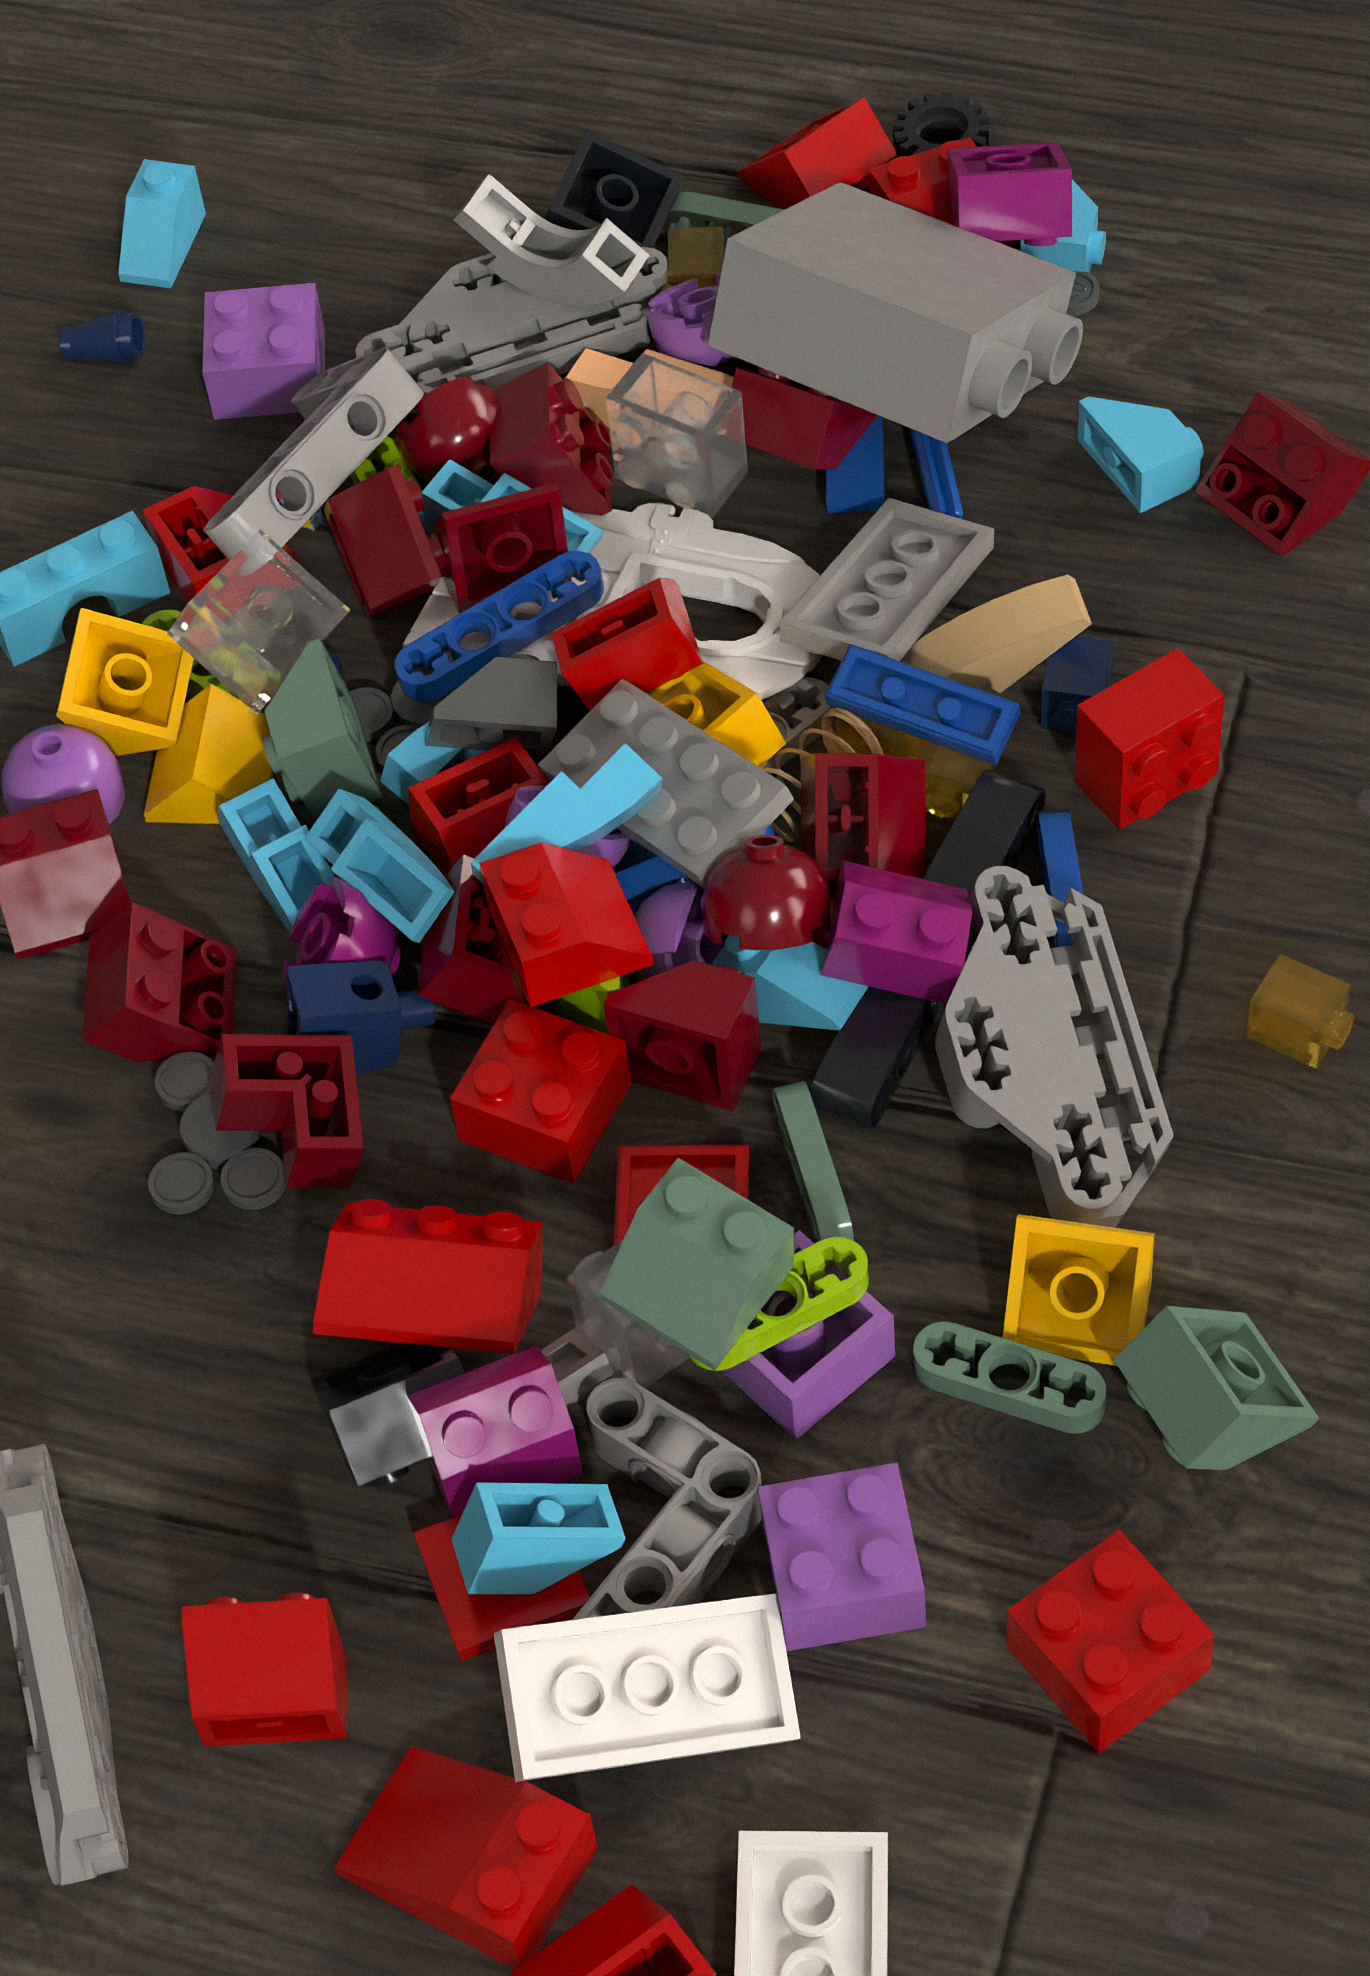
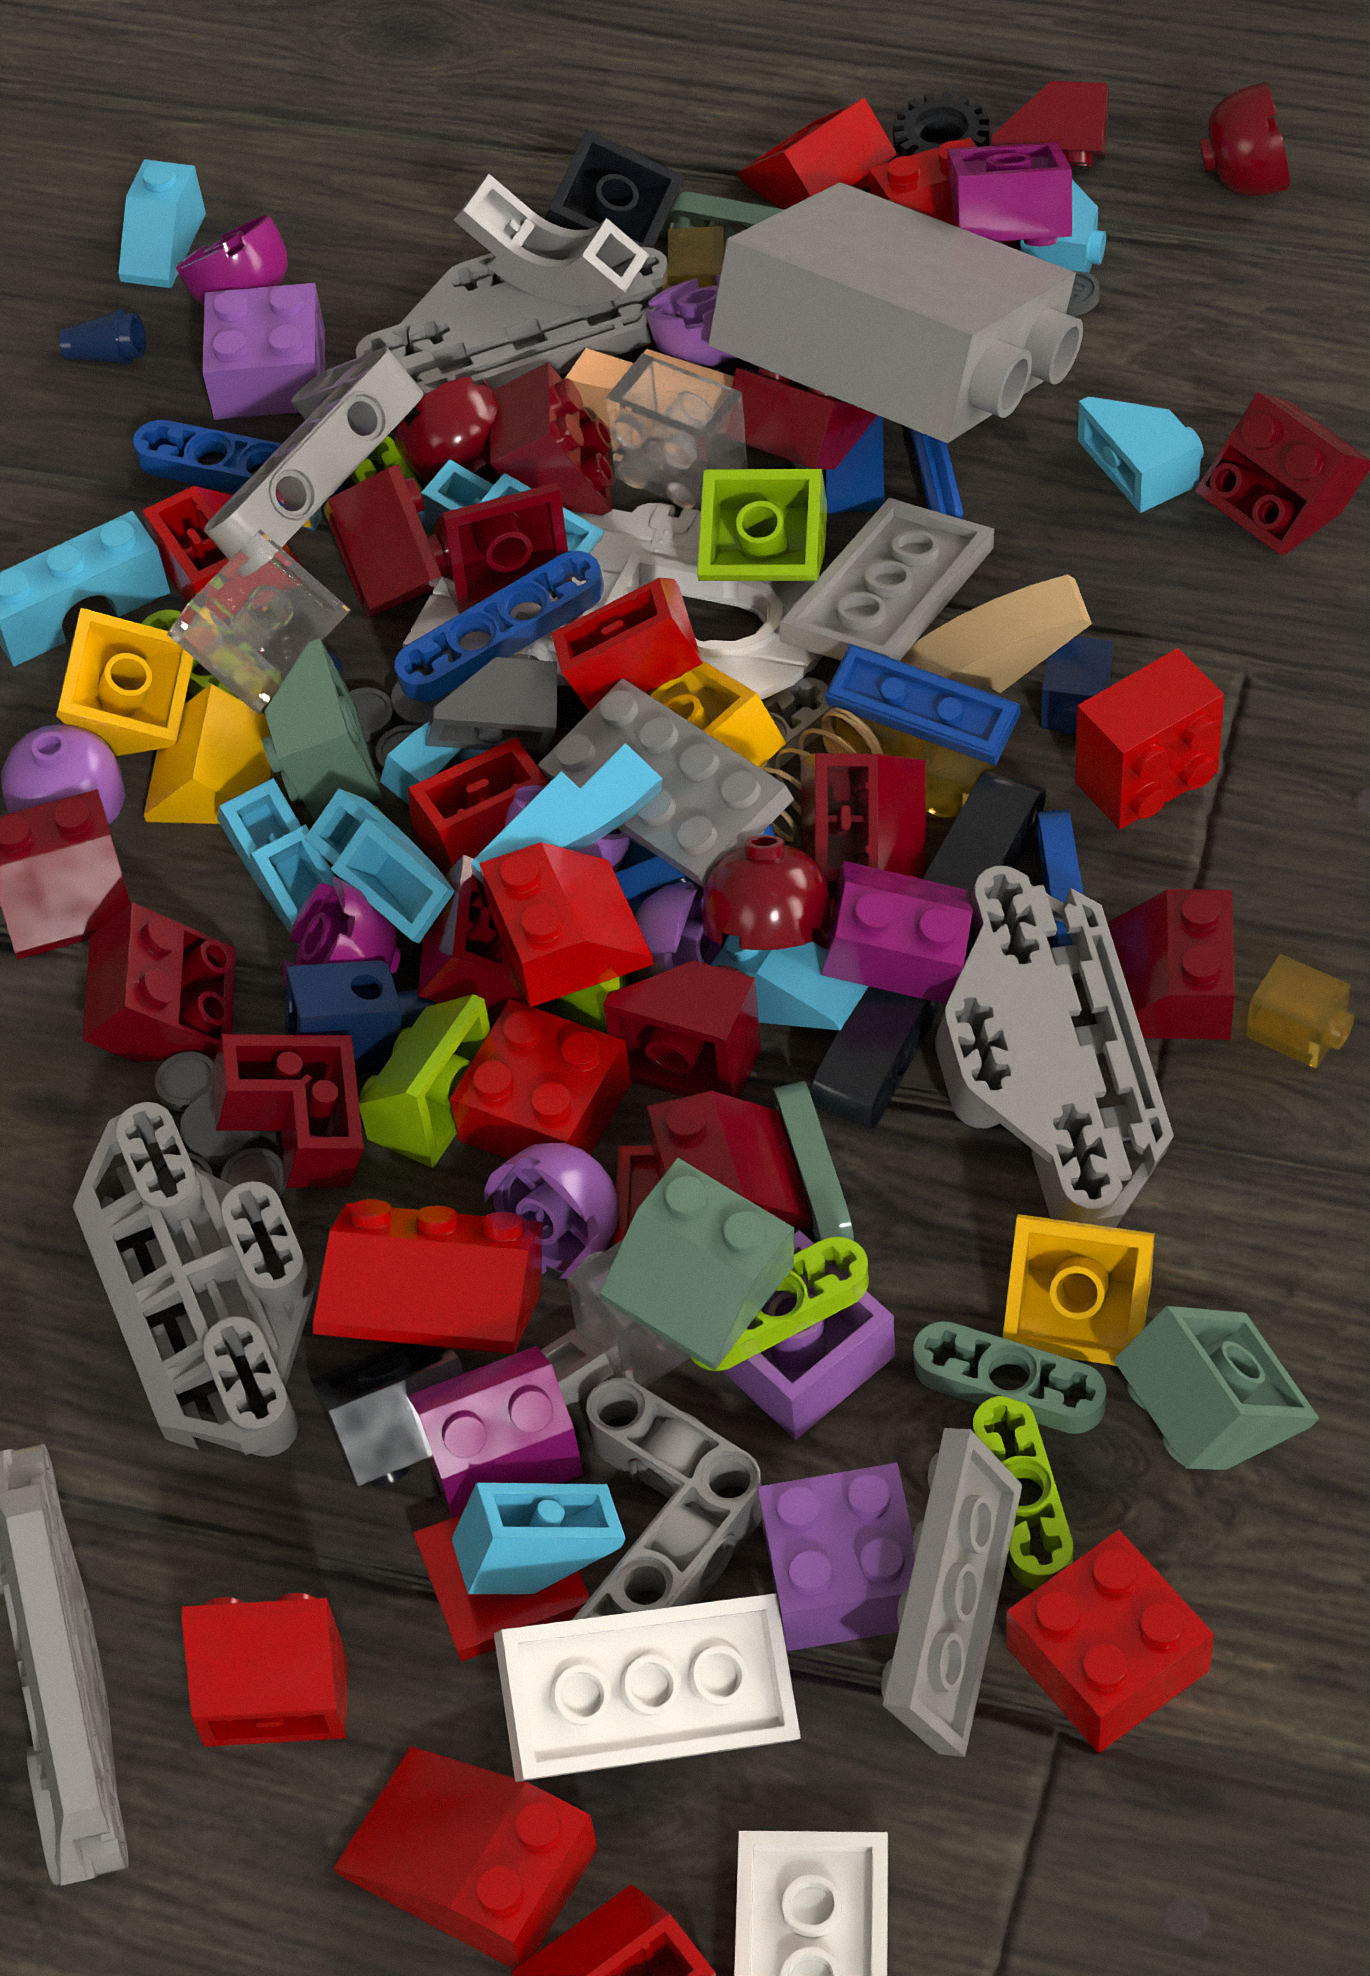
none -> light grey connector [73,1102,315,1457]
none -> blue beam [133,420,343,508]
none -> magenta cylinder [175,215,288,306]
none -> lime slope [359,994,491,1168]
none -> medium lavender cylinder [484,1143,619,1279]
none -> dark red slope [647,1091,813,1230]
none -> lime slope [697,469,827,581]
none -> light grey plate [882,1428,1022,1757]
none -> lime beam [973,1396,1073,1590]
none -> dark red slope [991,81,1110,167]
none -> dark red slope [1107,889,1235,1040]
none -> dark red cylinder [1199,82,1291,197]

